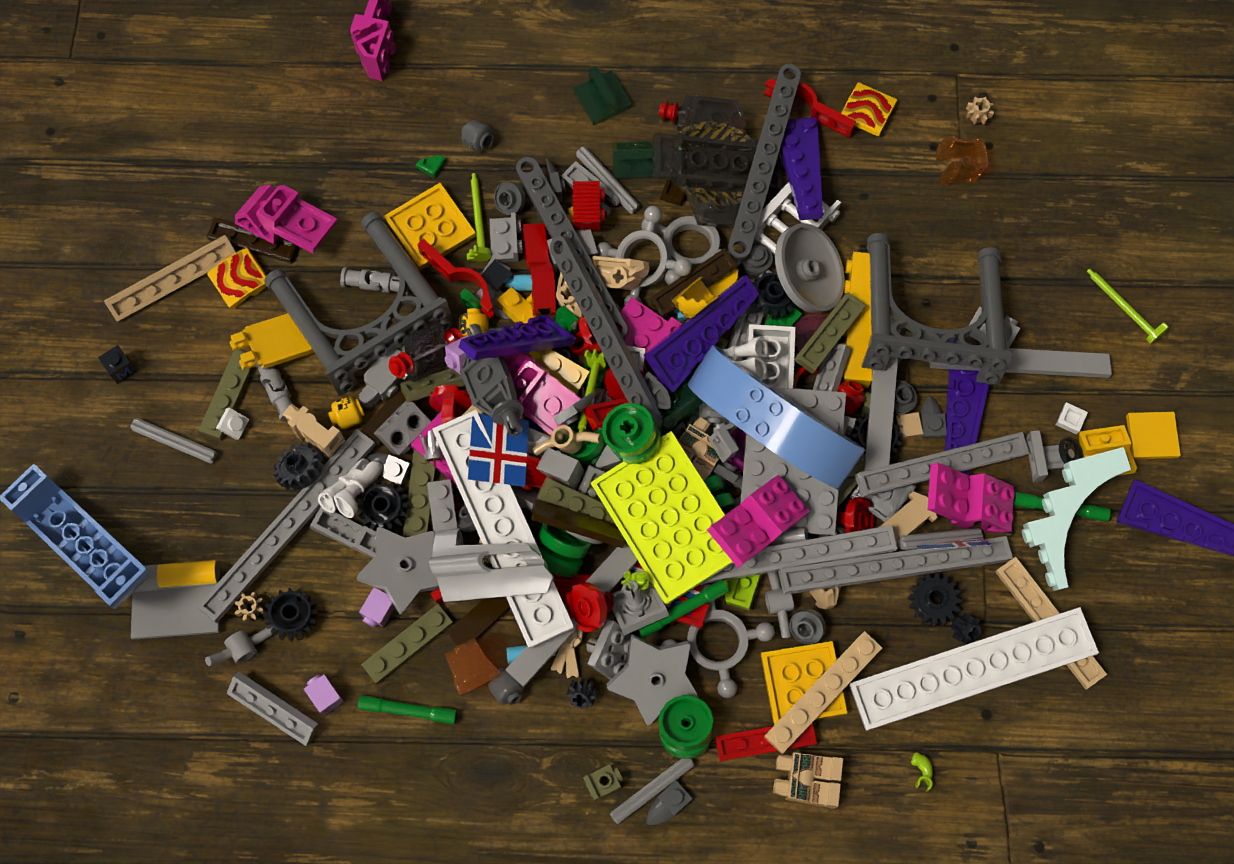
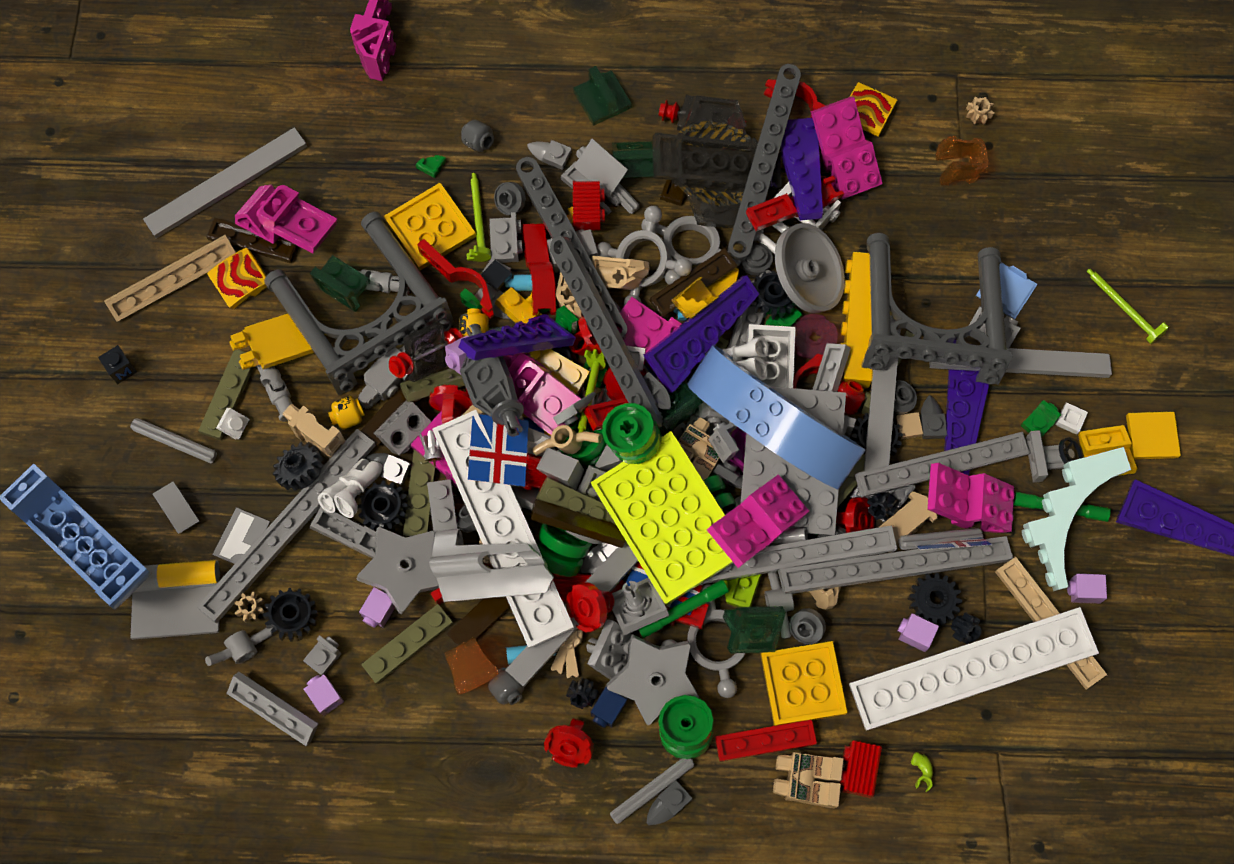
green piece [358,695,457,725] -> none
dark grey plate [545,158,566,202] -> none
olive brick [583,764,623,802] -> none
lime arm [621,571,650,590] -> none
tan plate [764,631,882,754] -> none
olive plate [794,292,866,374] -> none
none -> light grey tile [143,128,307,239]
none -> light grey slope [153,482,199,534]
none -> sticker [212,508,270,564]
none -> light grey bracket [303,635,341,676]
none -> clear green bracket [310,255,370,312]
none -> light grey plate [527,140,572,170]
none -> red tile [544,718,594,768]
none -> light grey sticker [574,139,628,197]
none -> light grey plate [581,542,617,573]
none -> dark blue brick [591,687,627,728]
none -> clear green bracket [723,606,786,654]
none -> red piece [746,175,844,231]
none -> dark pink piece [811,96,882,199]
none -> red brick [838,740,882,798]
none -> black gear [867,492,898,521]
none -> lavender brick [898,614,939,652]
none -> light blue piece [976,263,1037,319]
none -> green bracket [1021,400,1061,437]
none -> lavender brick [1067,574,1107,604]

